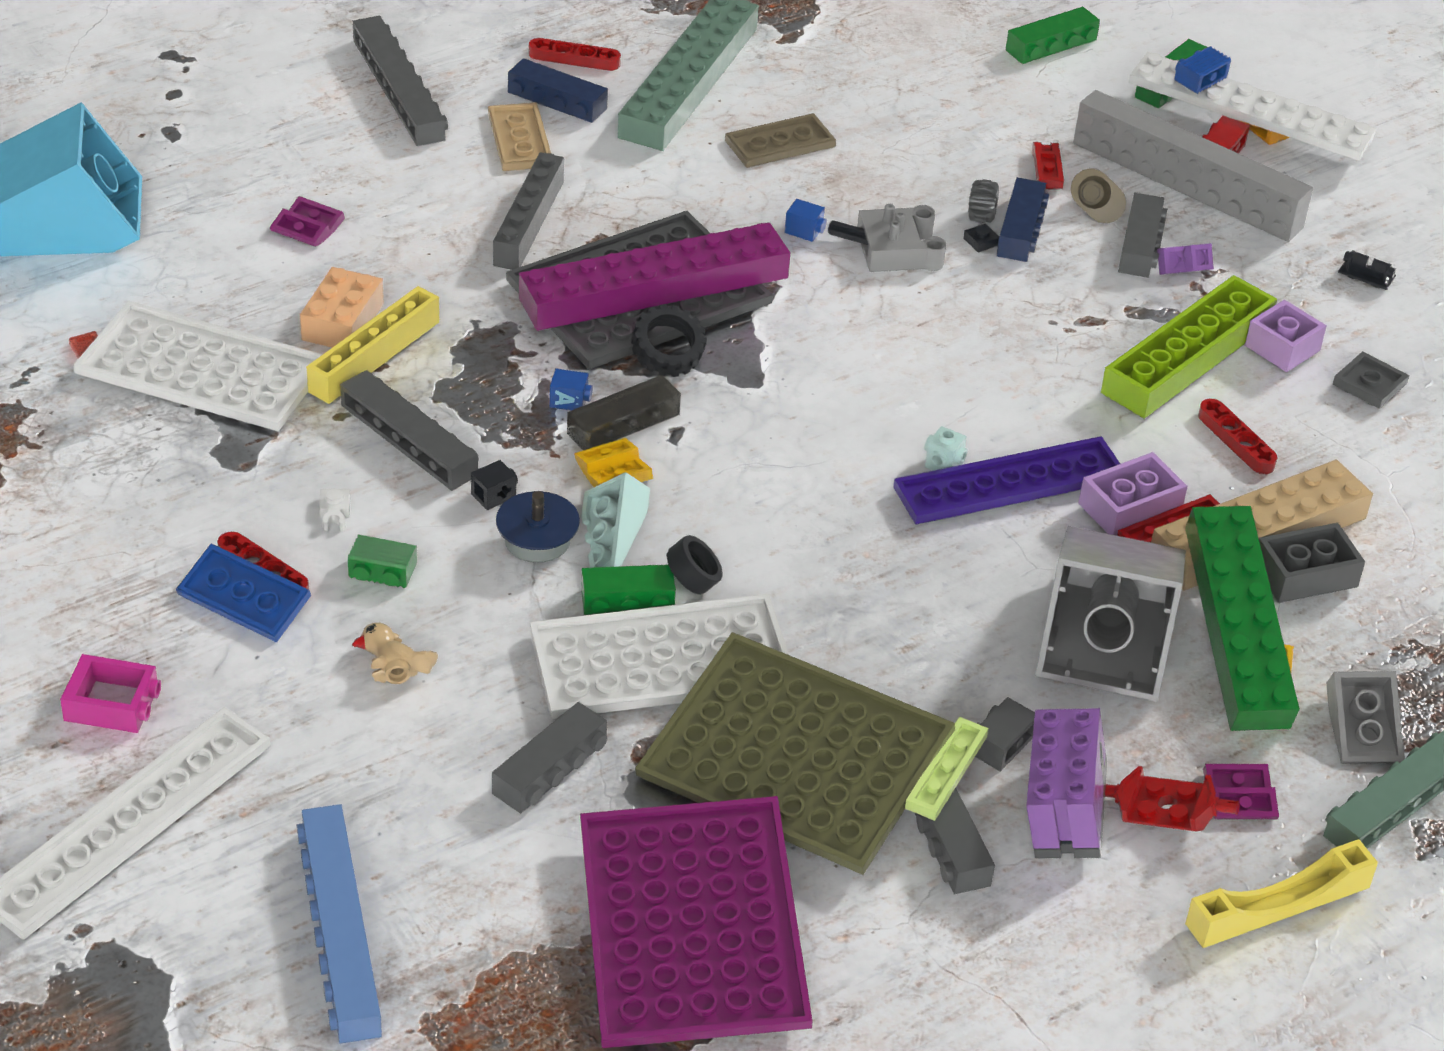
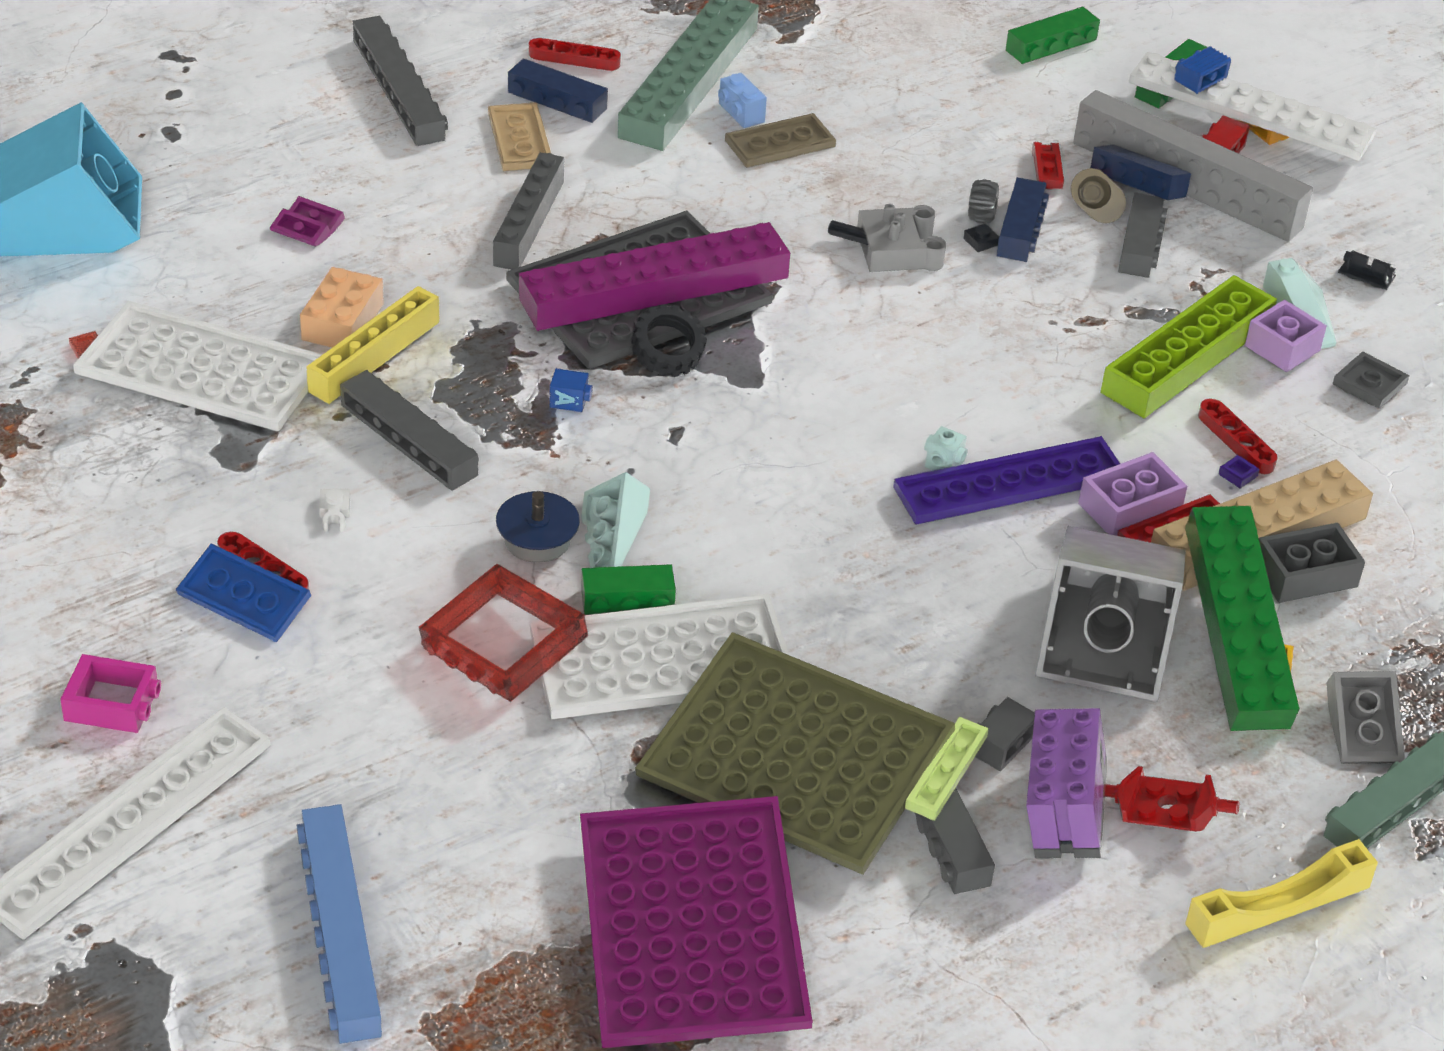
green brick [348,534,417,588] -> none
tan animal [352,622,438,684] -> none
black brick [471,460,518,510] -> none
dark grey brick [492,702,607,814] -> none
clear smoke brick [567,375,681,450] -> none
yellow slope [574,438,653,487] -> none
black tyre [666,535,723,595] -> none
blue brick [784,199,827,242] -> none
medium lavender slope [1157,243,1214,275] -> none
magenta slope [1203,764,1279,819] -> none
none -> clear red window [418,564,588,702]
none -> light blue brick [718,73,767,128]
none -> dark blue brick [1090,144,1191,200]
none -> dark purple tile [1218,455,1260,489]
none -> light aqua wedge [1263,258,1336,349]

